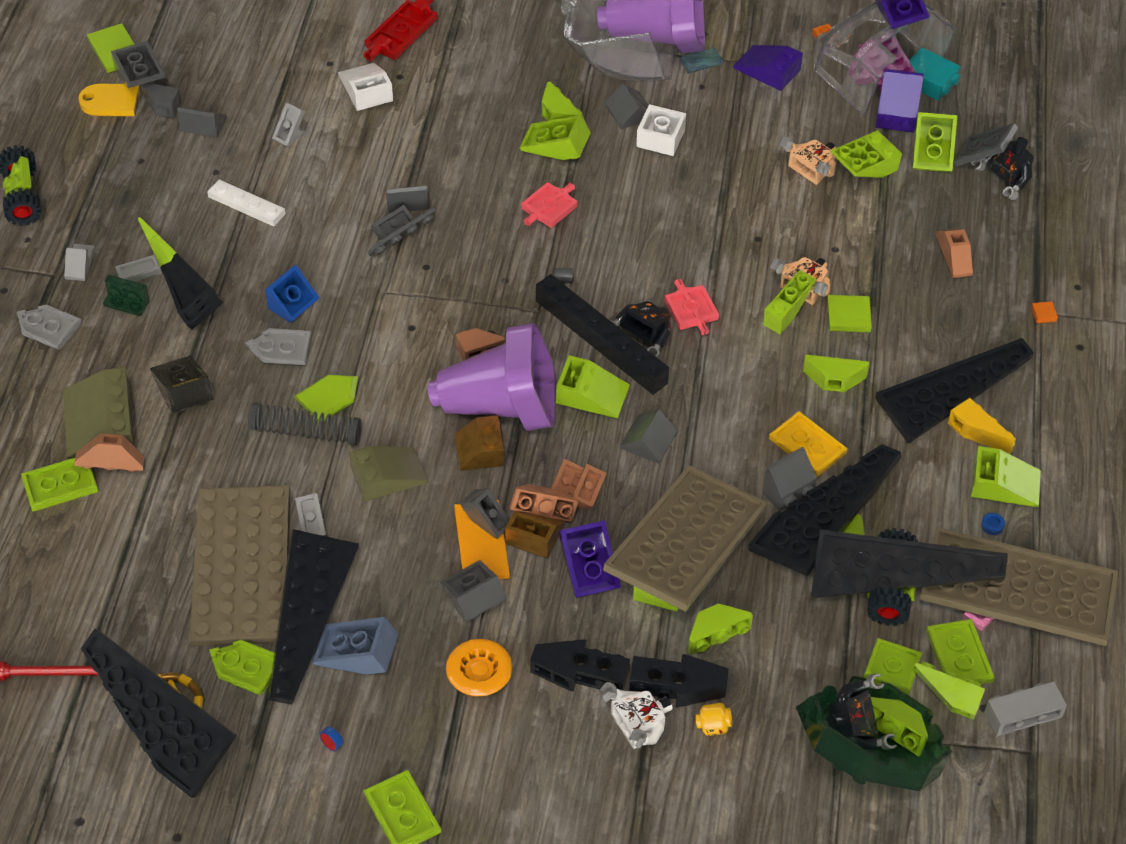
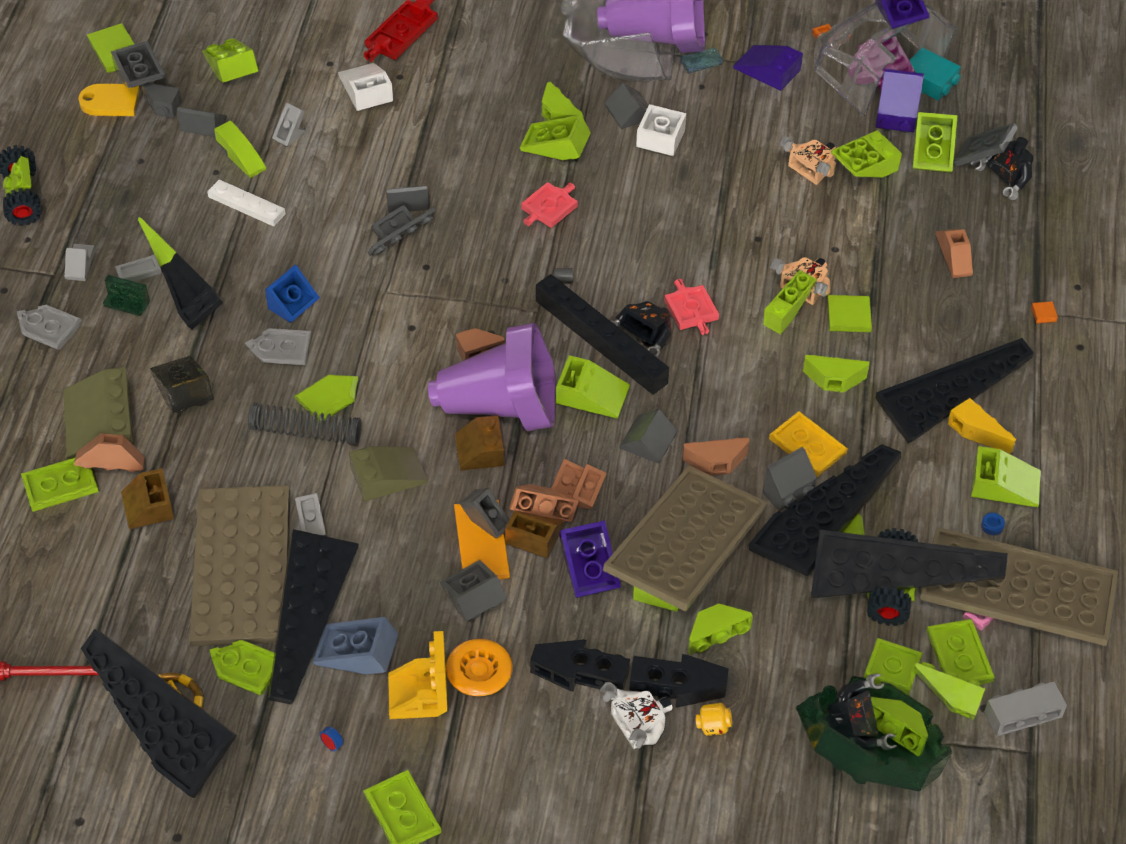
none -> pearl gold slope [121,468,174,529]
none -> lime slope [202,38,258,83]
none -> lime slope [214,120,266,178]
none -> yellow bracket [388,631,447,719]
none -> nougat slope [682,437,750,476]

